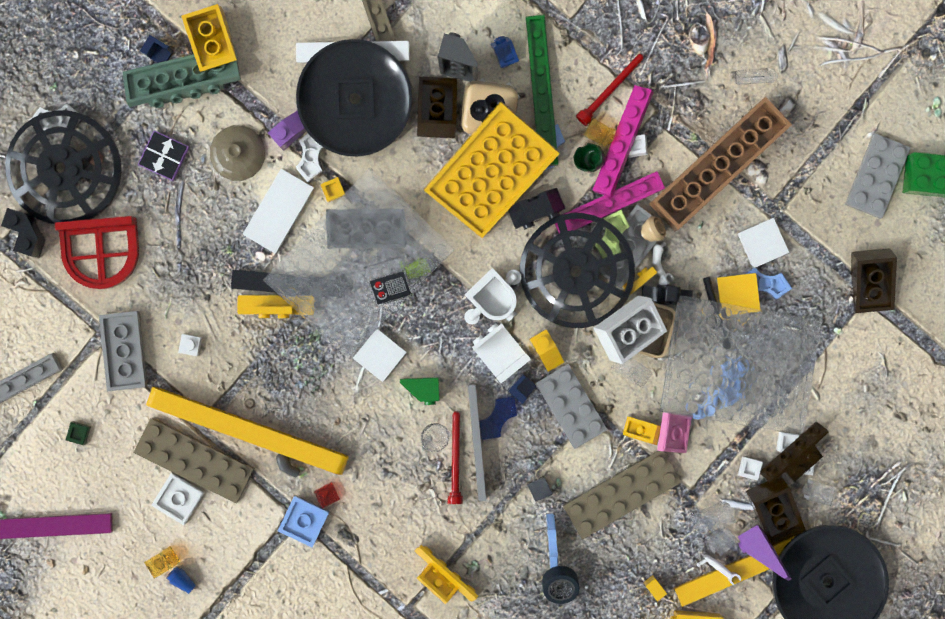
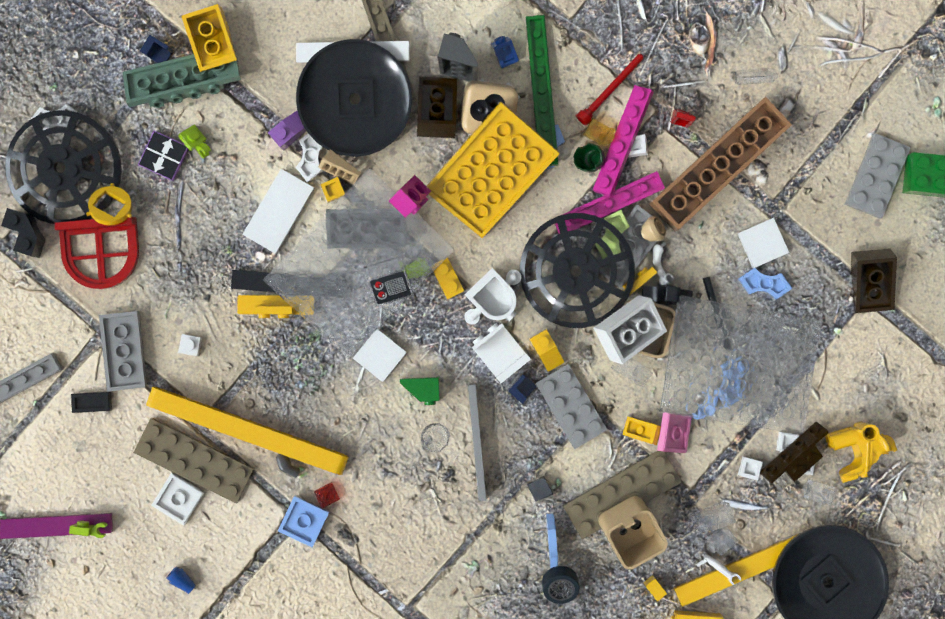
dark green tile [65,421,91,445] -> none
clear yellow bracket [144,546,180,578] -> none
dark tan hat [210,126,265,181] -> none
yellow bracket [414,545,479,604] -> none
red piece [447,411,463,504] -> none
clear blue tile [479,396,517,440] -> none
black brick [508,188,566,230] -> none
yellow tile [717,273,761,316] -> none
medium lavender slope [738,525,792,581] -> none
dark brown slope [746,476,806,546] -> none
none -> lime plate [69,521,107,538]
none -> black tile [71,391,112,413]
none -> yellow piece [86,183,132,225]
none -> lime plate [178,124,211,159]
none -> tan slope [318,149,361,184]
none -> dark pink brick [389,175,431,218]
none -> yellow plate [430,257,464,300]
none -> tan piece [598,496,668,569]
none -> red slope [670,109,696,128]
none -> yellow helmet [825,421,897,483]

